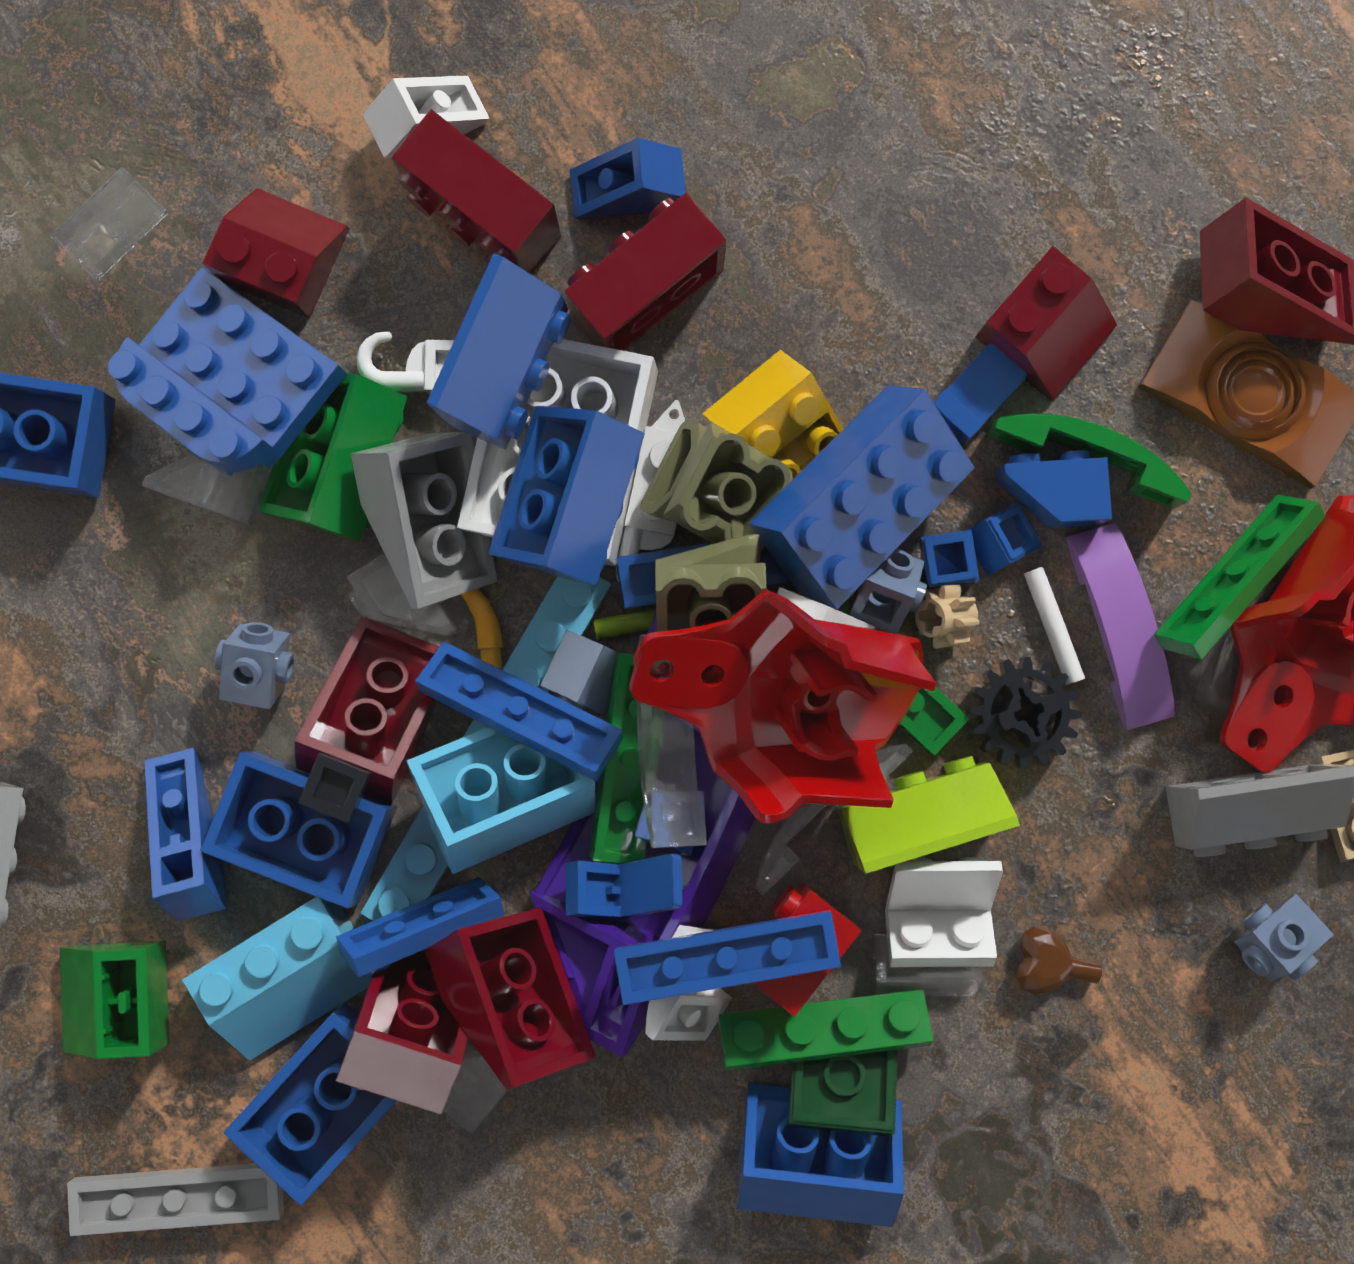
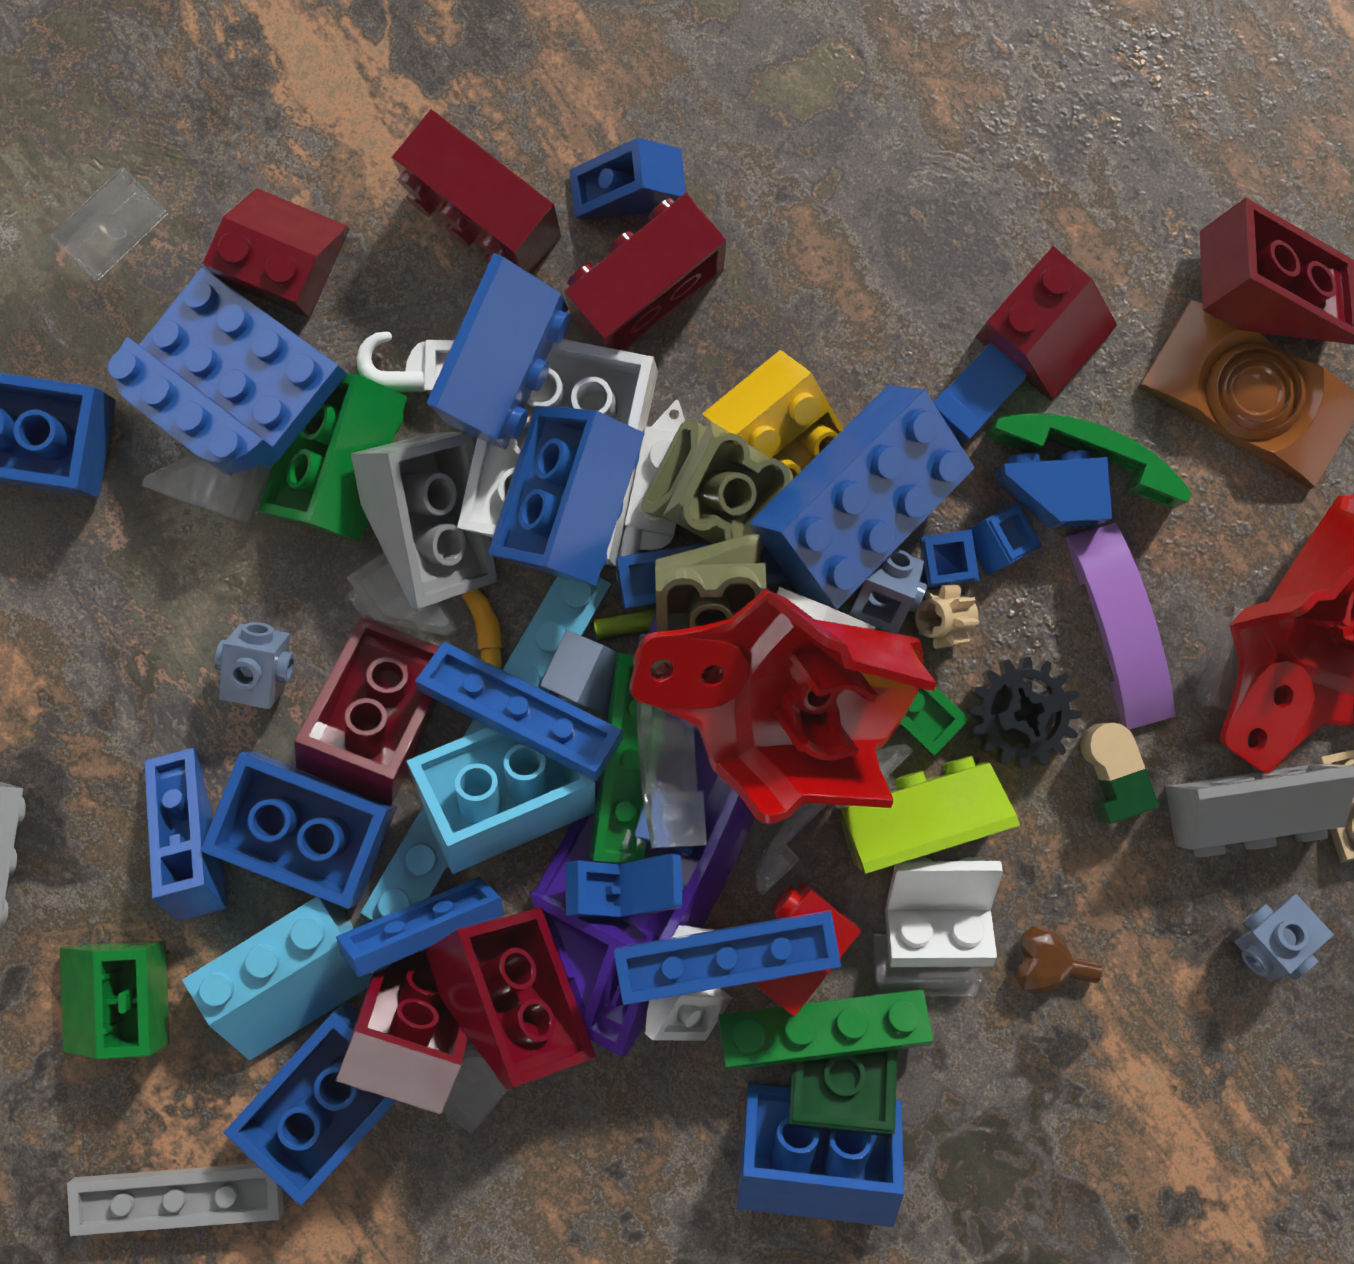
black plate [298,753,372,823] -> none
white slope [362,76,490,158] -> none
white piece [1024,567,1085,685] -> none
green plate [1154,495,1326,660] -> none
none -> leg [1080,723,1160,824]

